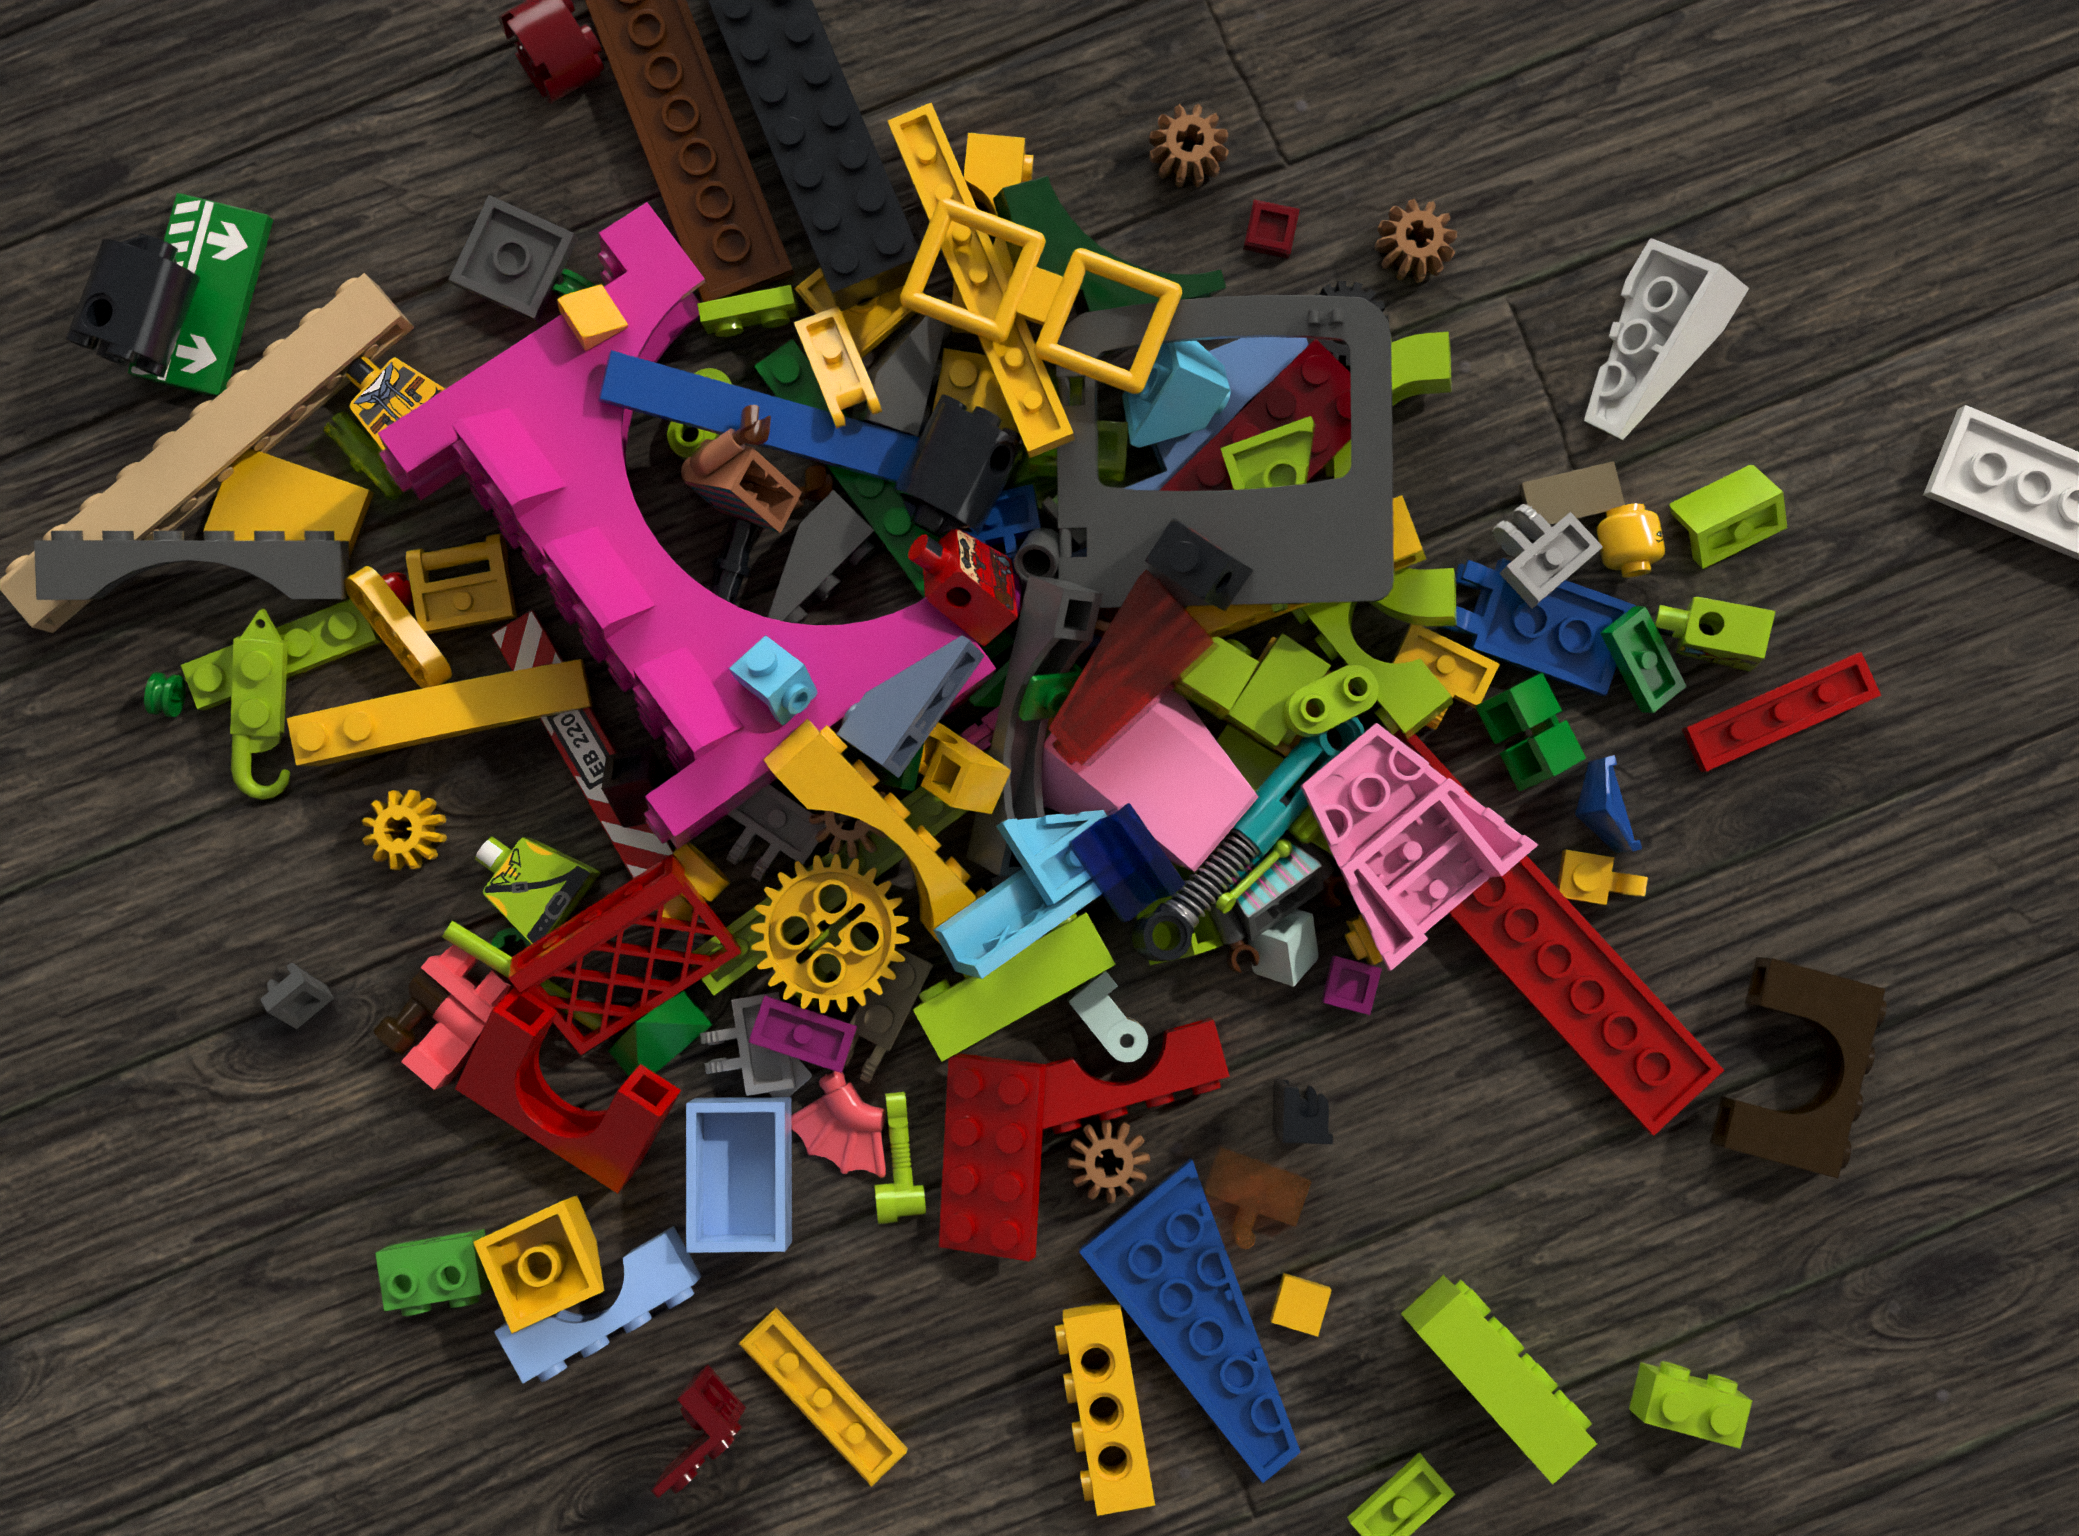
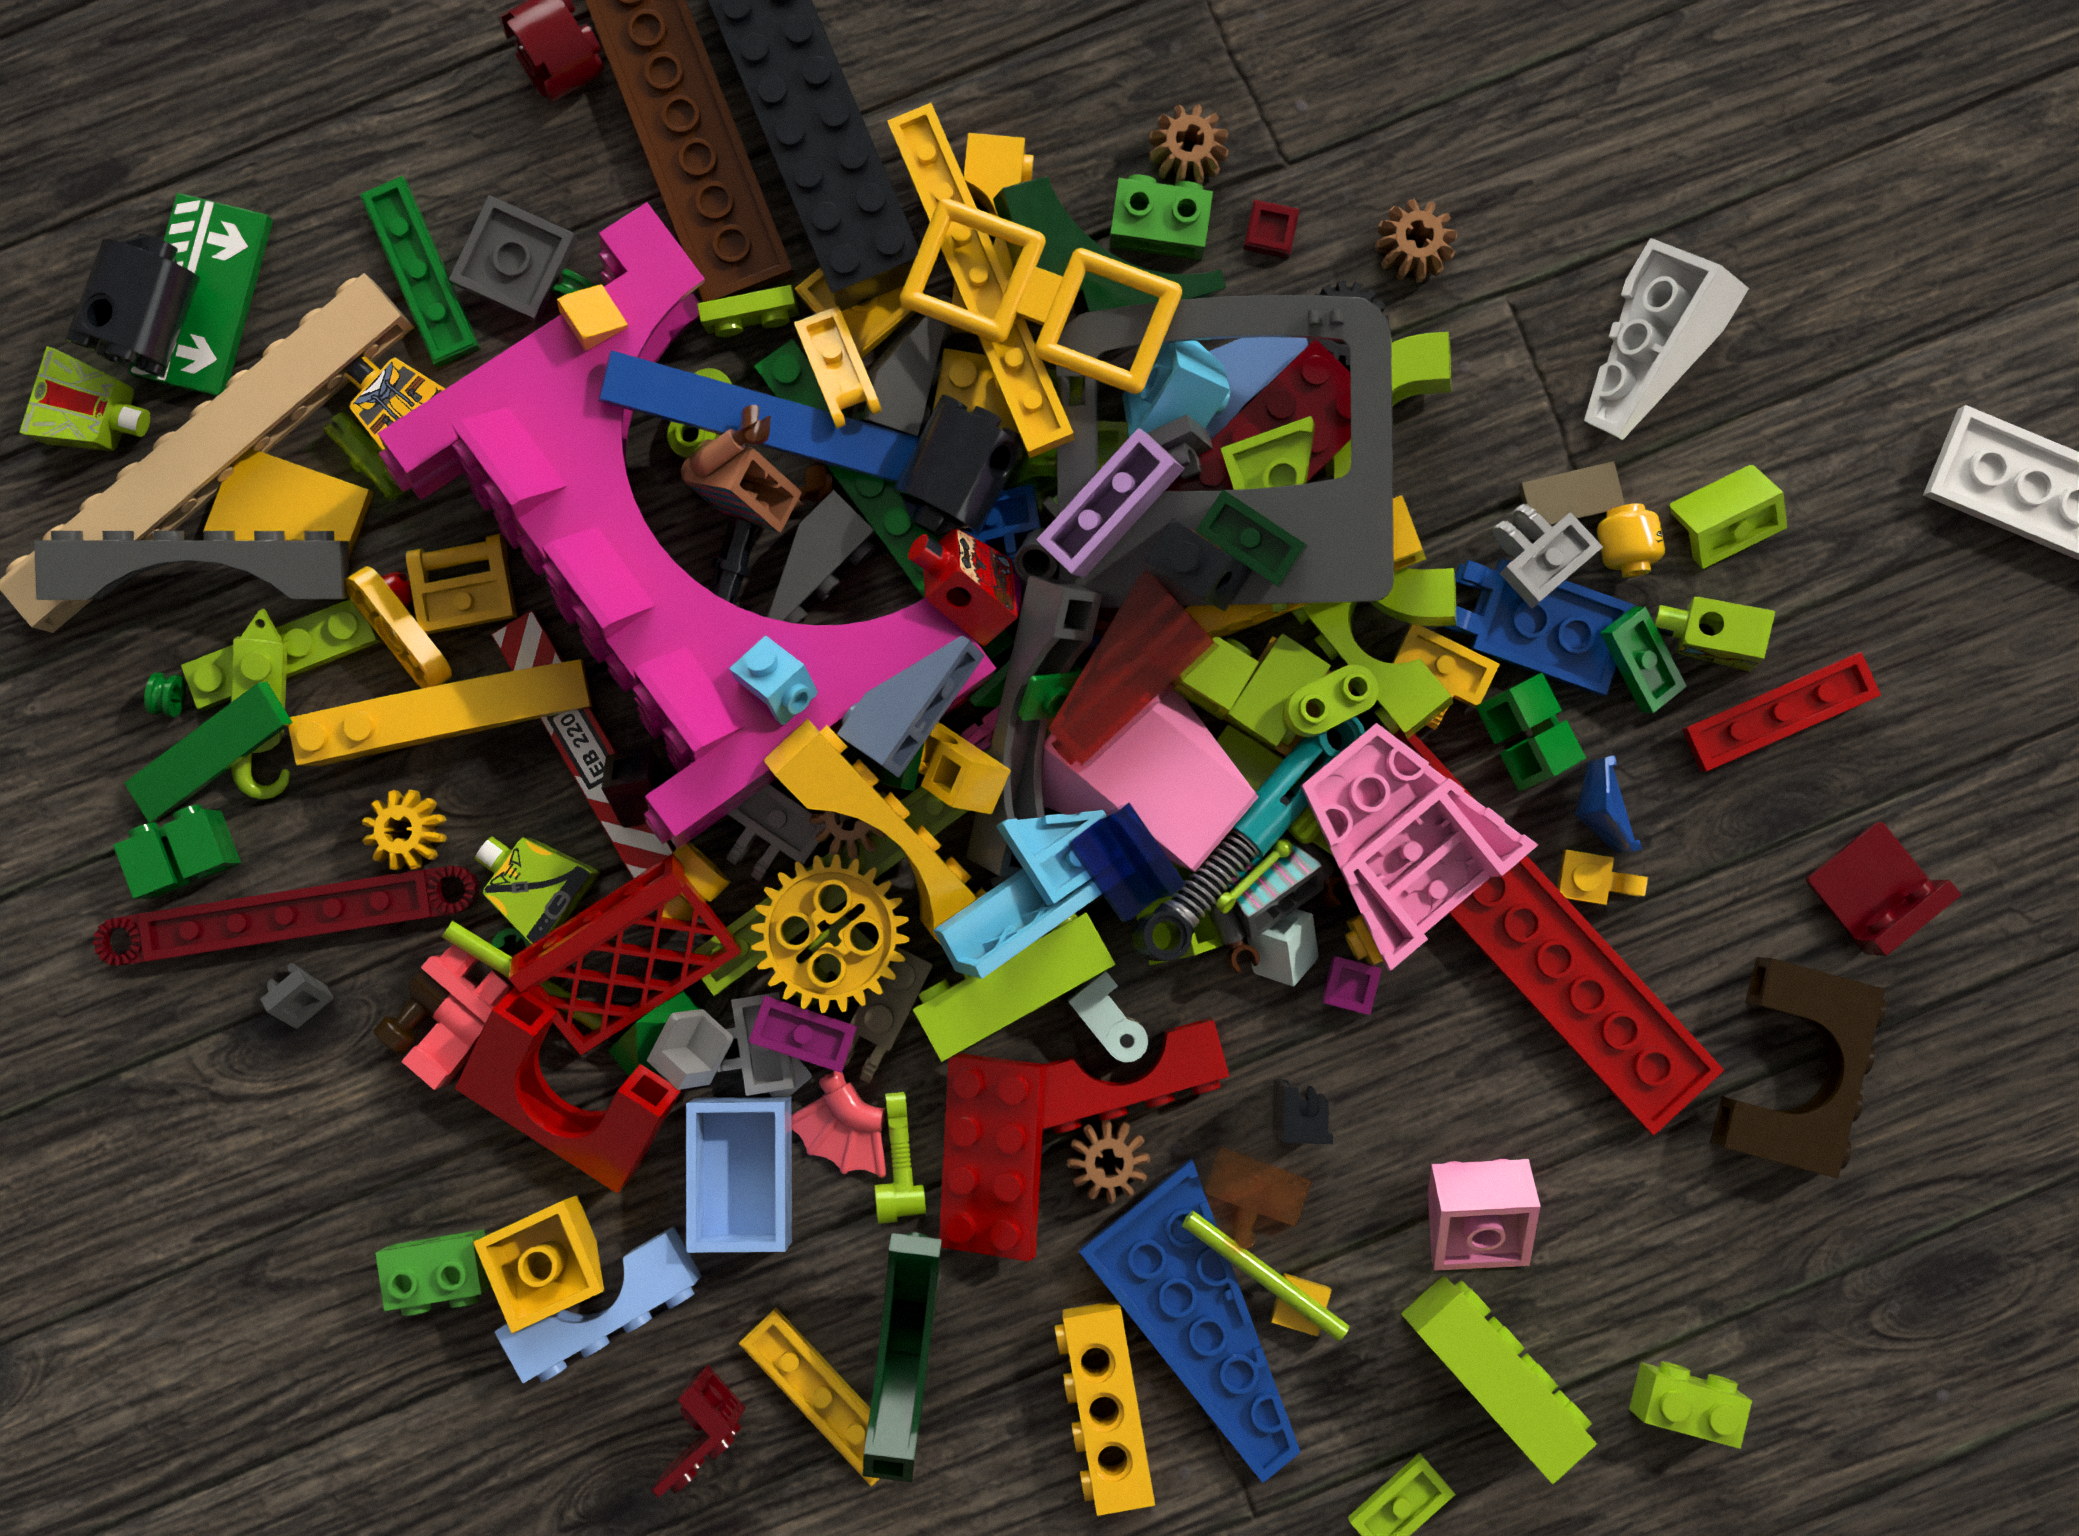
none -> lime torso [19,346,150,451]
none -> dark red plate [93,866,480,966]
none -> green piece [113,804,241,899]
none -> green tile [124,681,293,823]
none -> green tile [359,176,481,368]
none -> light grey panel [646,1009,733,1090]
none -> dark green arch [863,1232,942,1483]
none -> lavender brick [1036,428,1185,578]
none -> bright green brick [1109,174,1213,261]
none -> dark grey tile [1147,414,1213,480]
none -> lime bar [1182,1210,1349,1341]
none -> dark green plate [1195,489,1308,588]
none -> bright pink slope [1428,1159,1540,1271]
none -> dark red bracket [1806,822,1962,956]

